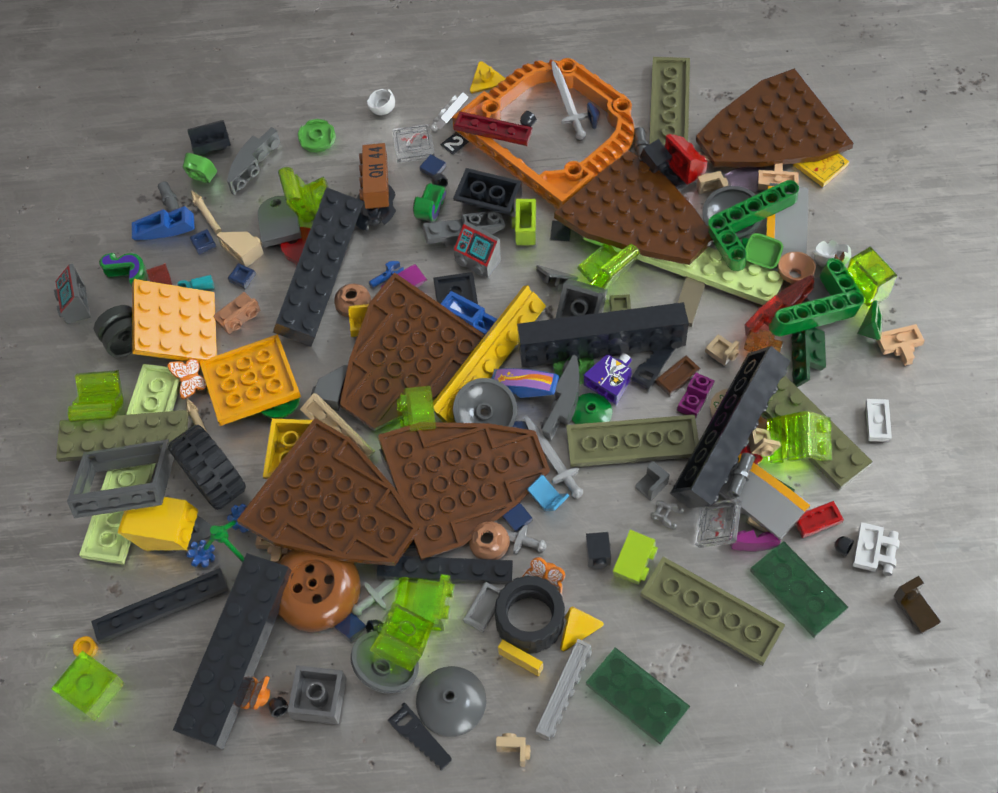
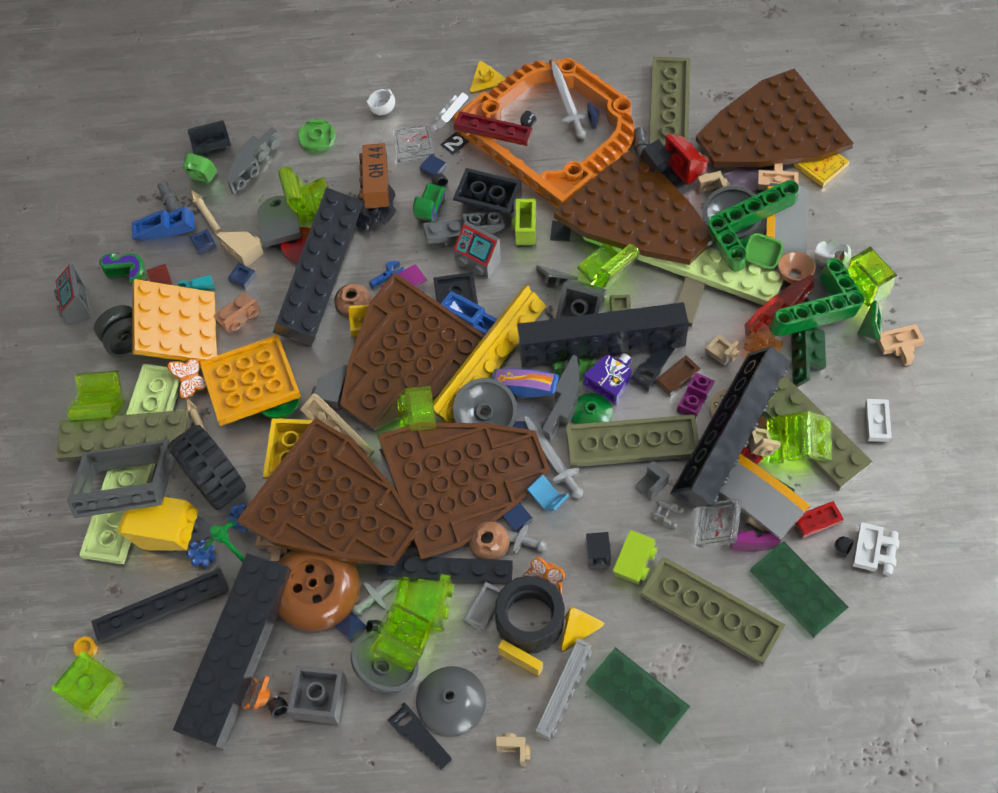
dark grey pin [727,453,755,498] -> none
dark brown bracket [894,576,941,634] -> none

